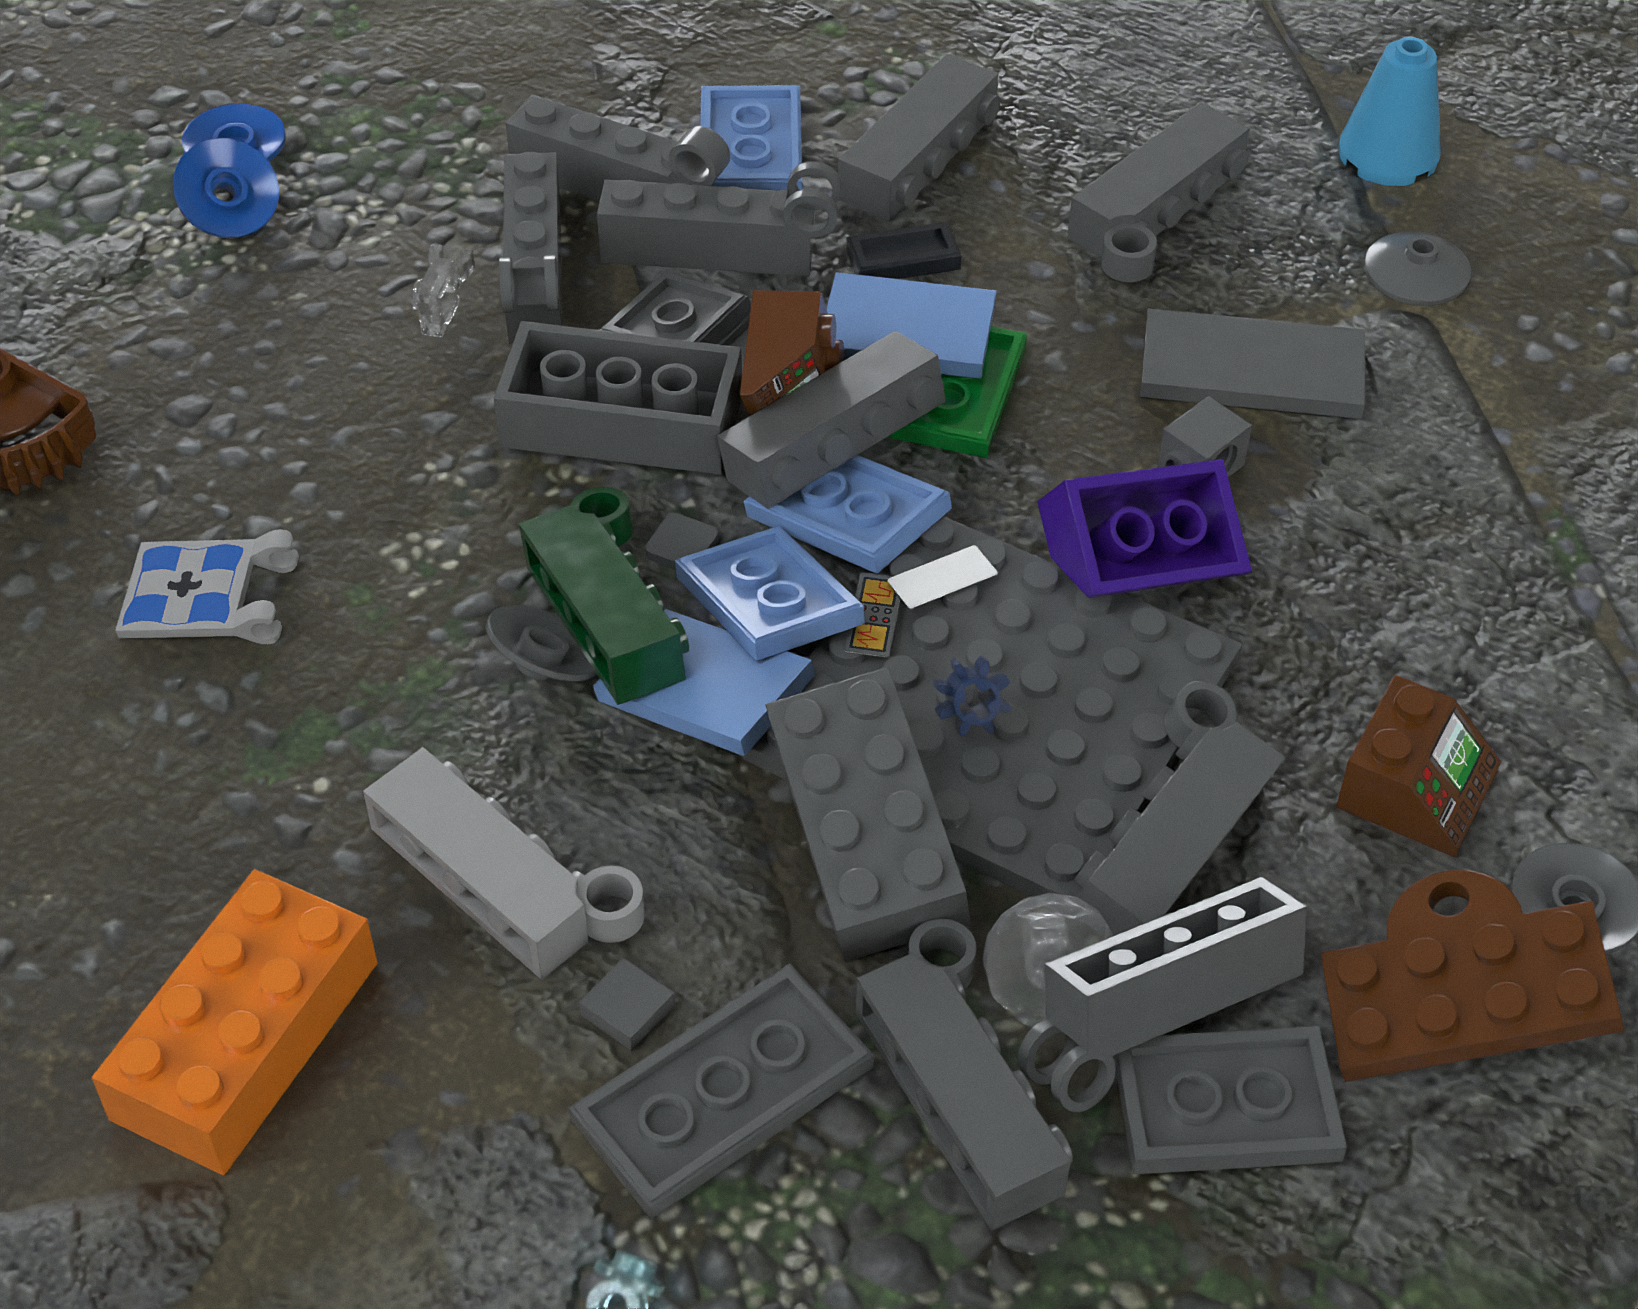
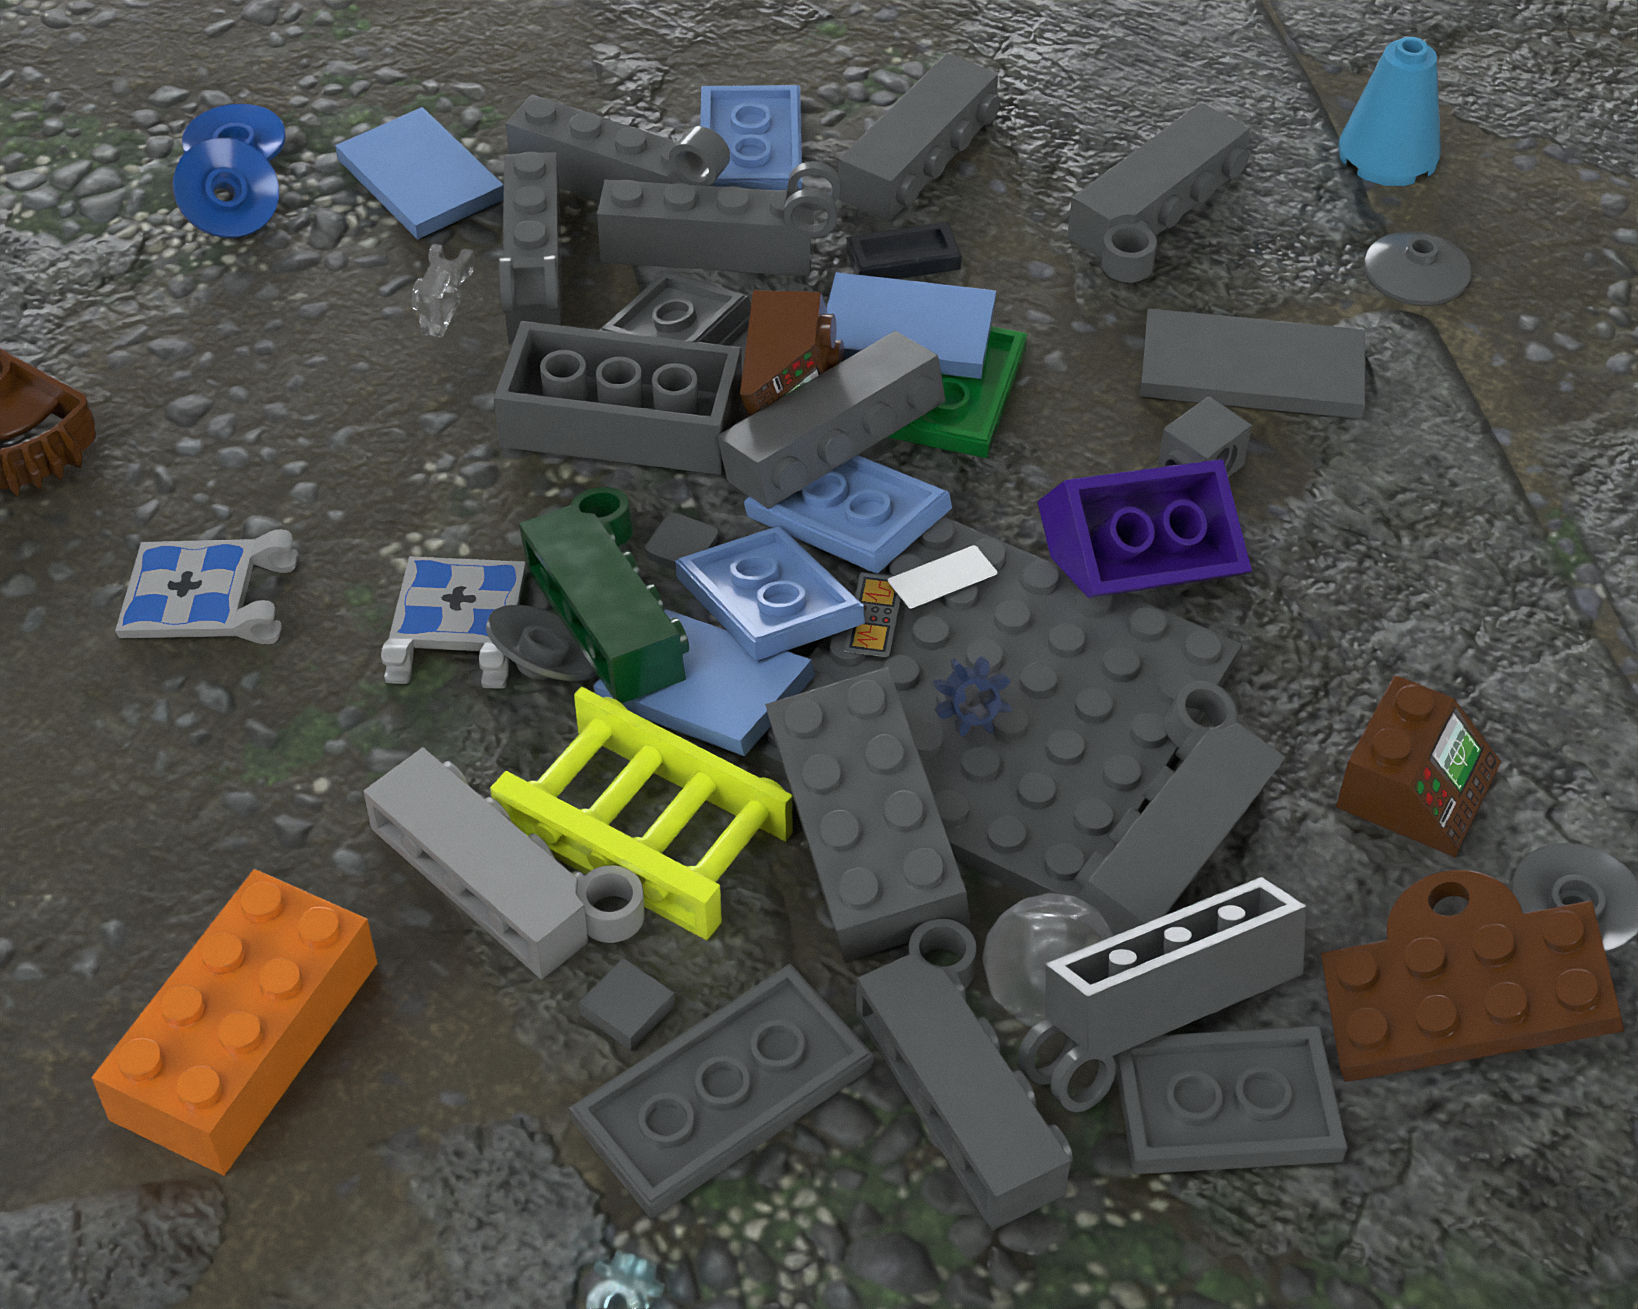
none -> medium blue tile [335,107,504,240]
none -> light grey flag [381,556,526,688]
none -> neon yellow fence [490,686,793,941]

